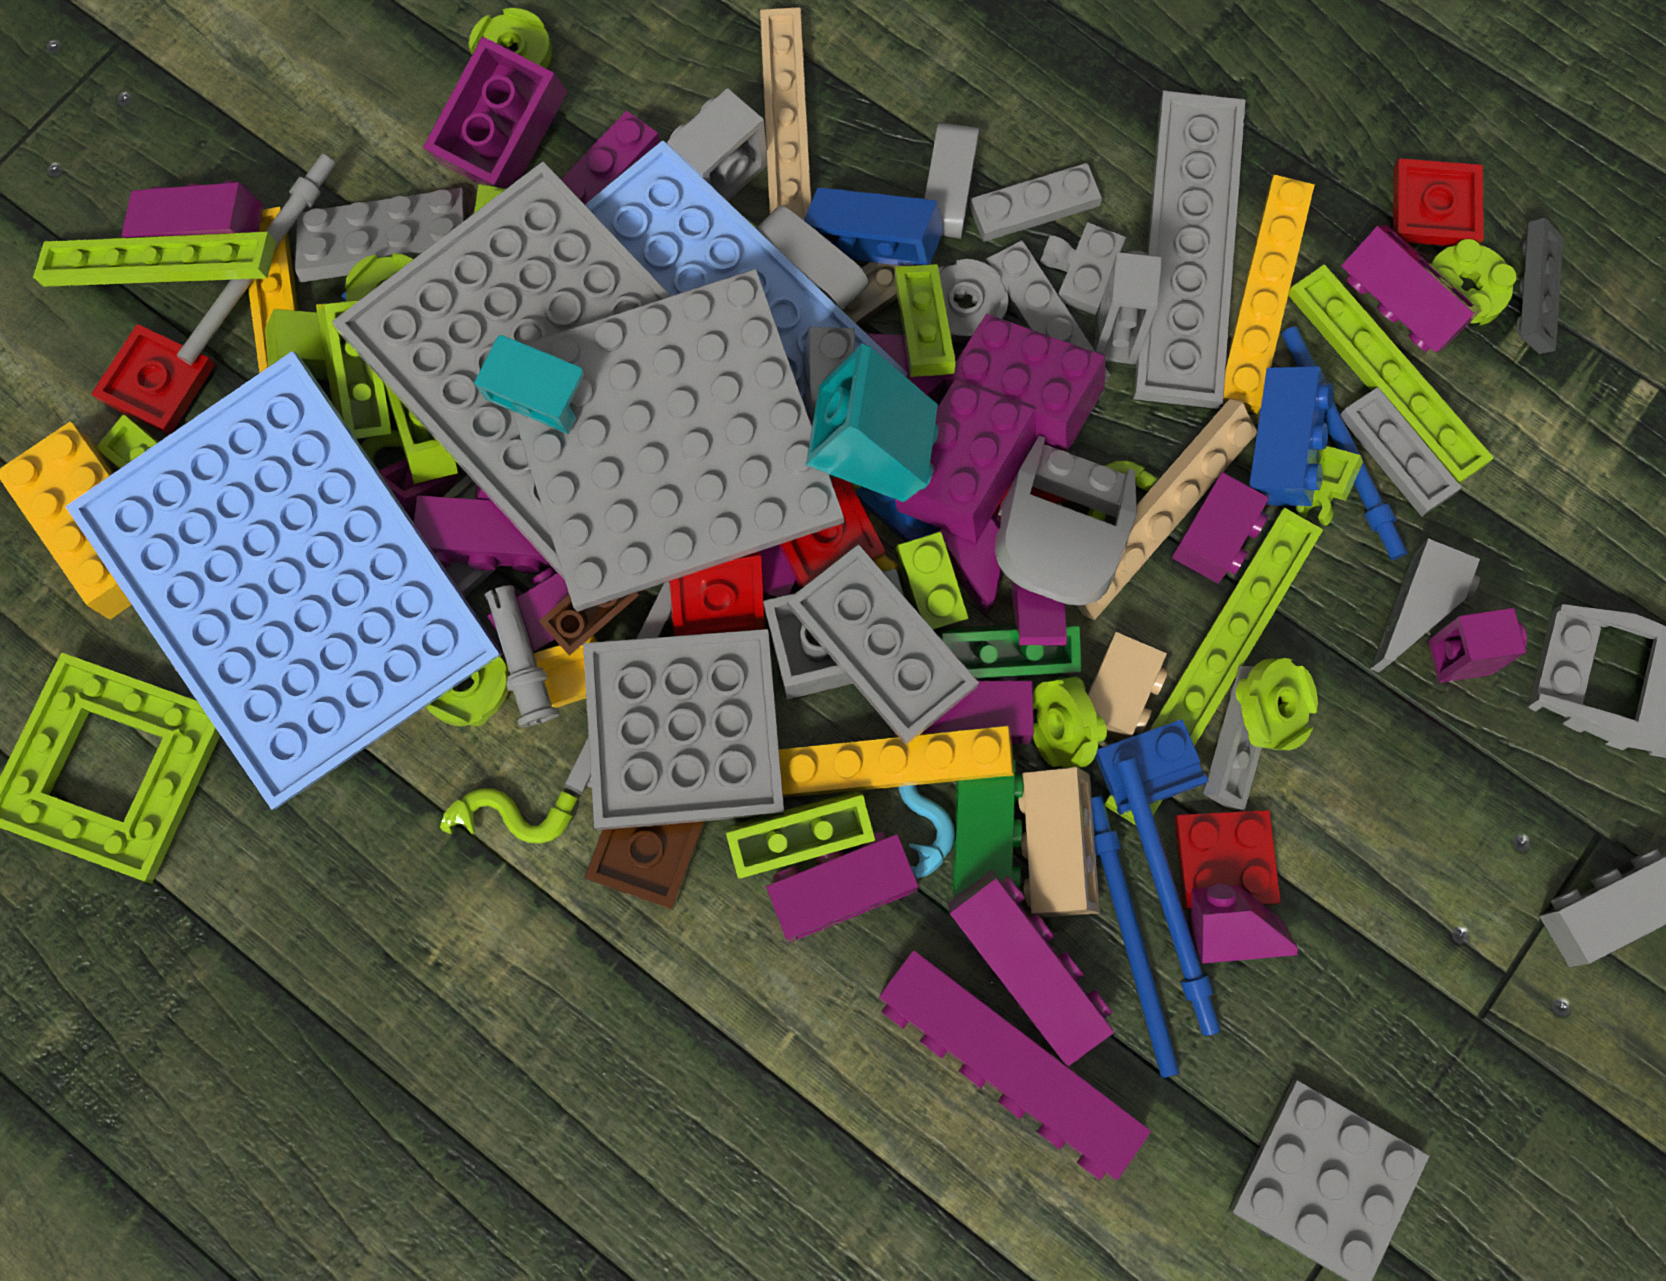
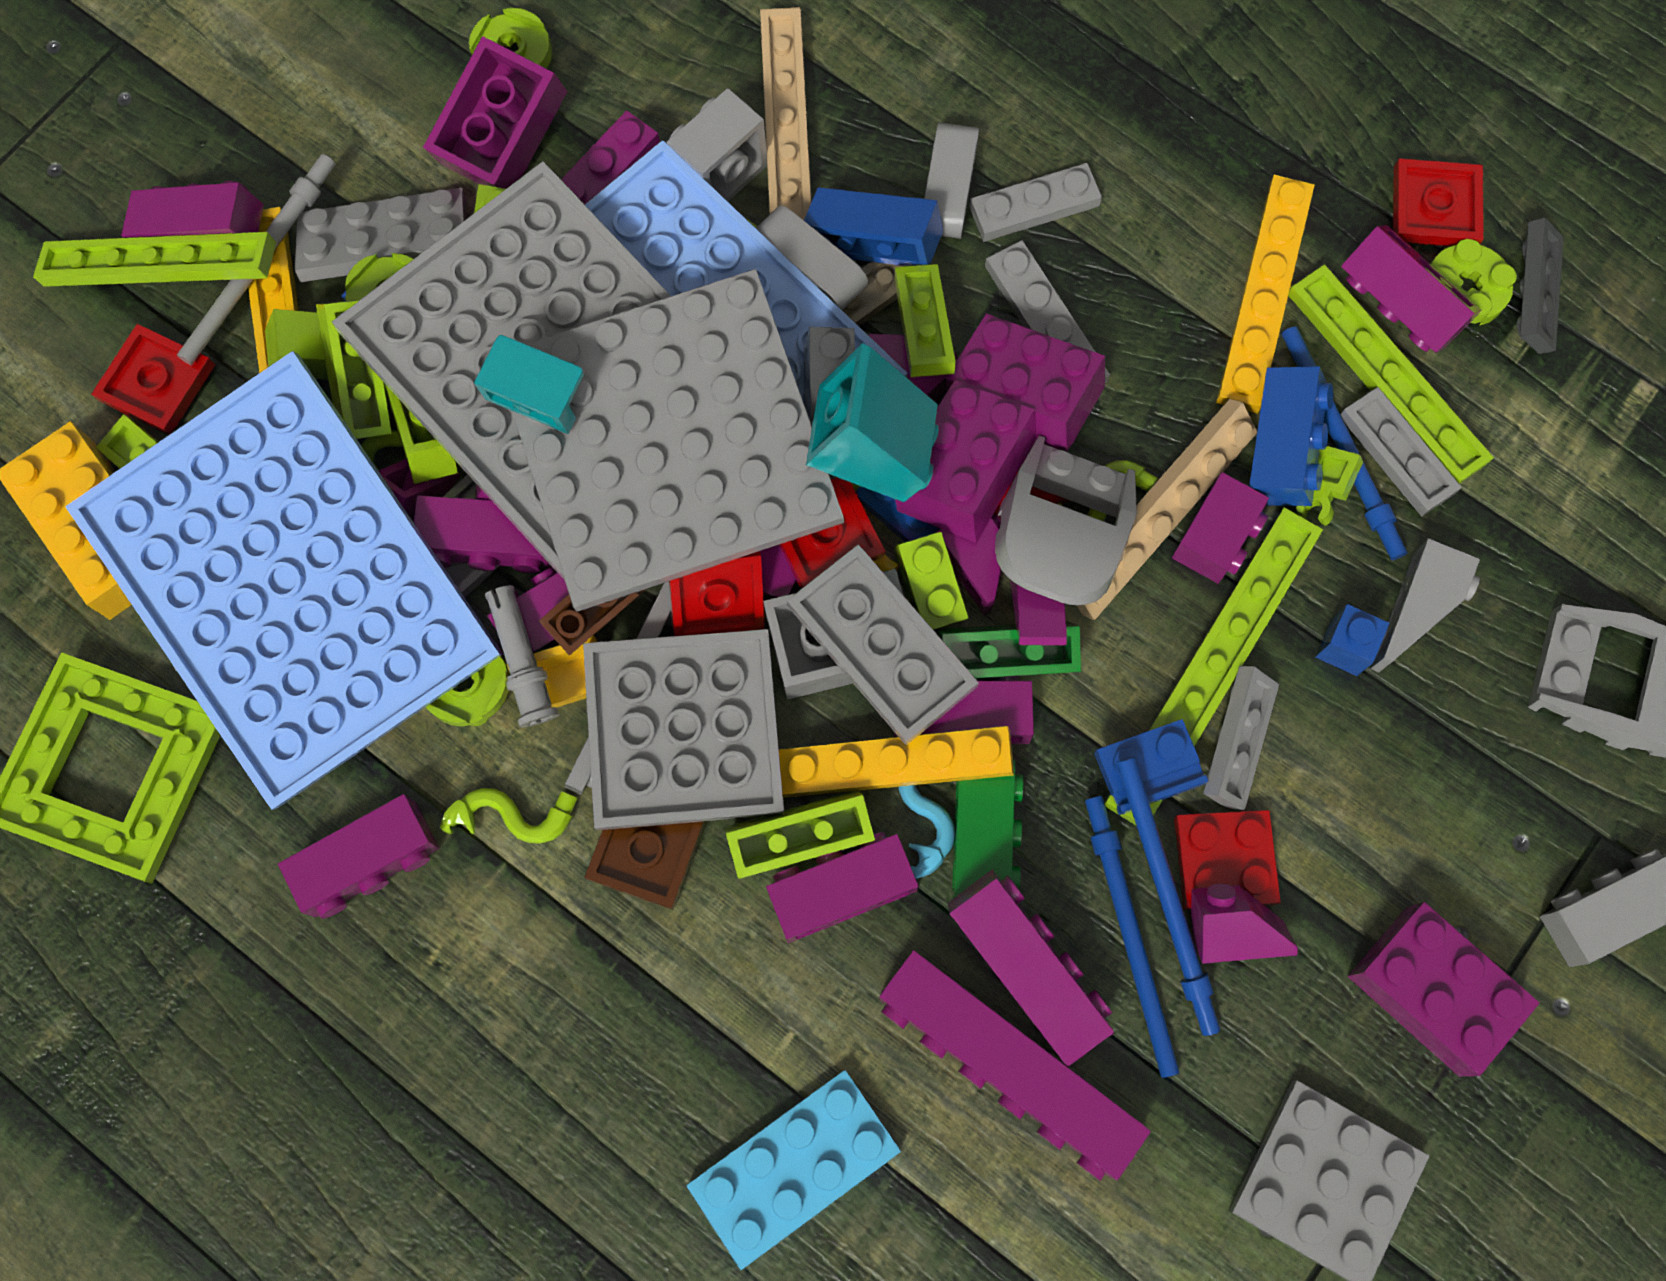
light grey plate [939,259,1009,344] -> none
tan brick [1018,767,1100,917] -> none
lime plate [1032,677,1107,769] -> none
light grey plate [1040,222,1126,315] -> none
tan brick [1088,632,1168,741] -> none
light grey brick [1094,251,1162,364] -> none
light grey plate [1133,91,1246,409] -> none
lime plate [1236,658,1318,750] -> none
magenta brick [1428,608,1527,683] -> none
none -> magenta brick [278,794,440,919]
none -> medium azure plate [686,1070,901,1270]
none -> blue brick [1315,604,1390,676]
none -> magenta brick [1347,902,1540,1077]

